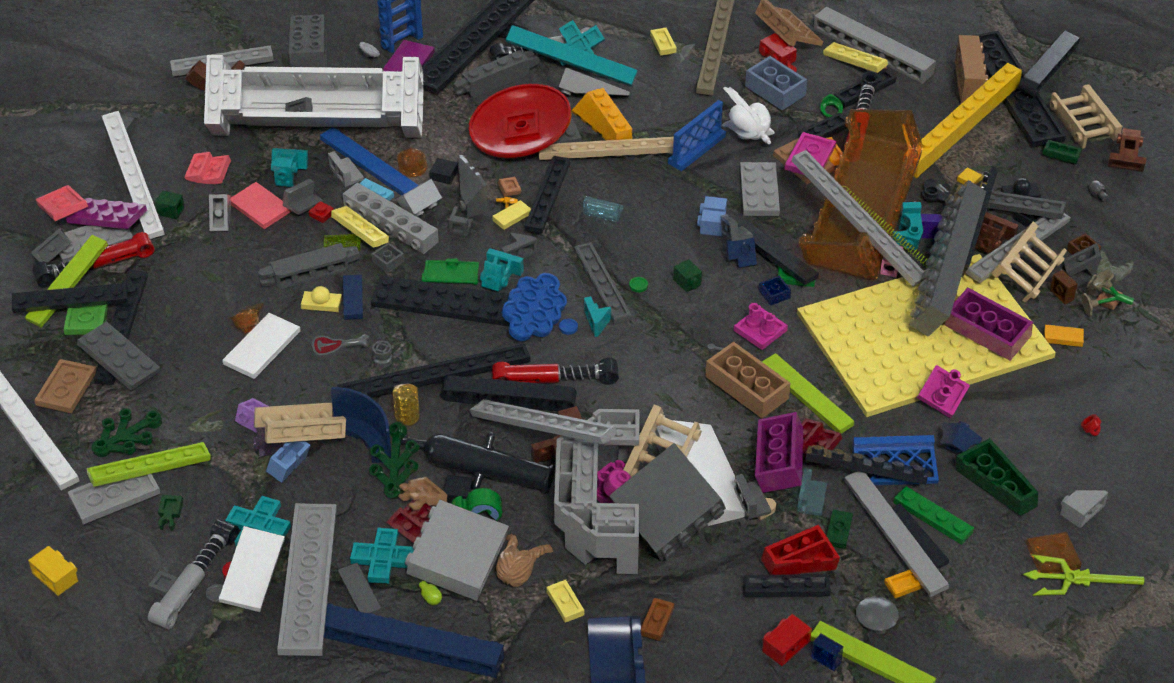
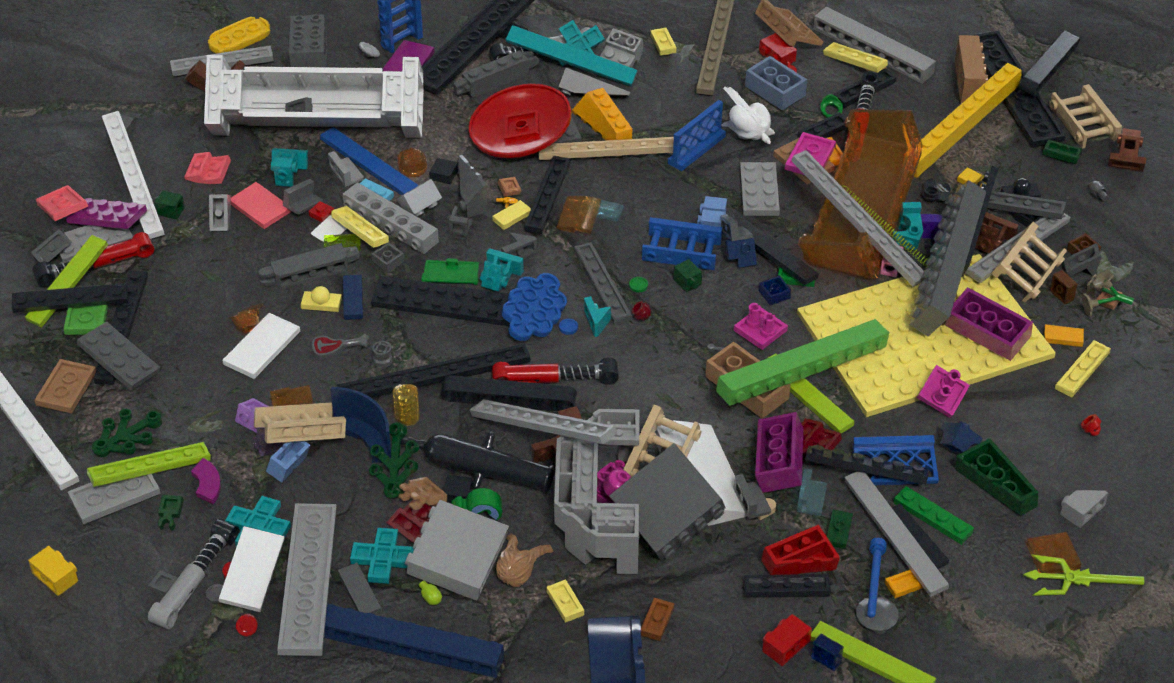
none -> magenta tile [191,458,221,504]
none -> yellow tile [208,17,270,53]
none -> red tile [236,614,258,636]
none -> clear orange slope [270,385,314,406]
none -> white sticker [311,215,347,244]
none -> clear orange slope [557,196,601,233]
none -> light grey brick [600,28,643,68]
none -> dark red plate [632,301,651,321]
none -> blue fence [642,217,722,270]
none -> bright green brick [716,319,890,406]
none -> blue piece [867,538,887,618]
none -> light yellow tile [1055,340,1111,397]

